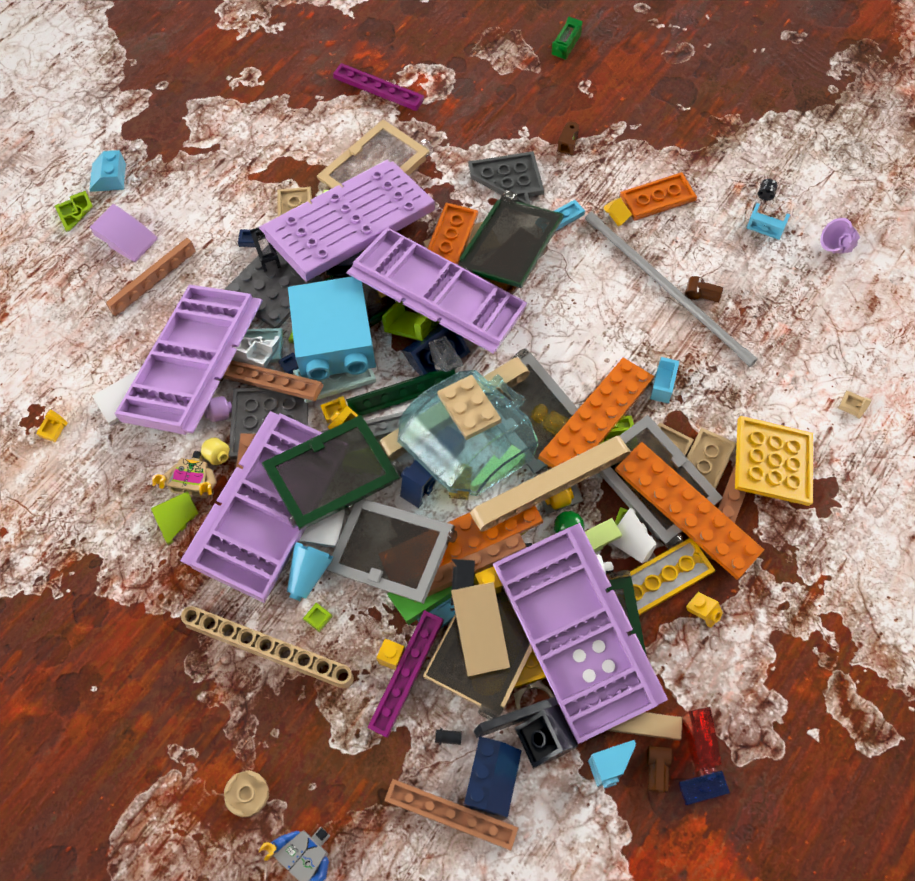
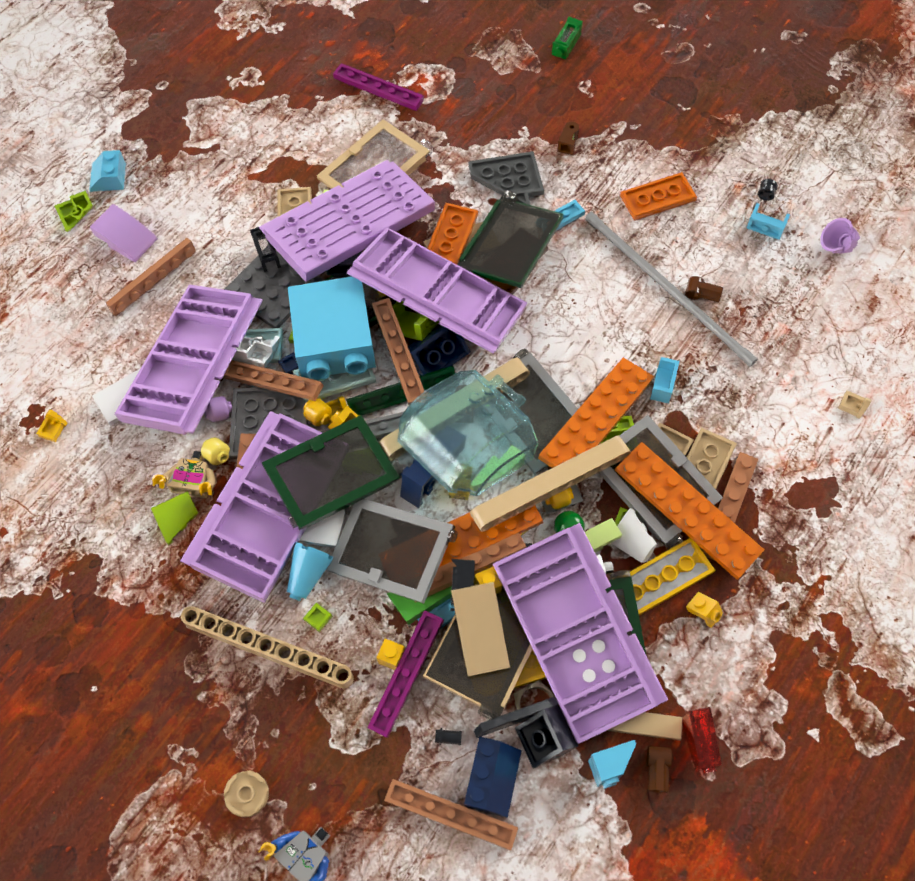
dark blue tile [238,229,255,247] -> none
clear slope [429,336,463,372] -> none
tan plate [437,375,501,440] -> none
clear yellow plate [531,404,569,435] -> none
yellow tile [603,197,632,226] -> none
clear blue plate [678,770,730,806] -> none
yellow plate [735,416,813,506] -> none
none -> yellow head [303,398,332,426]
none -> nougat plate [372,298,427,405]

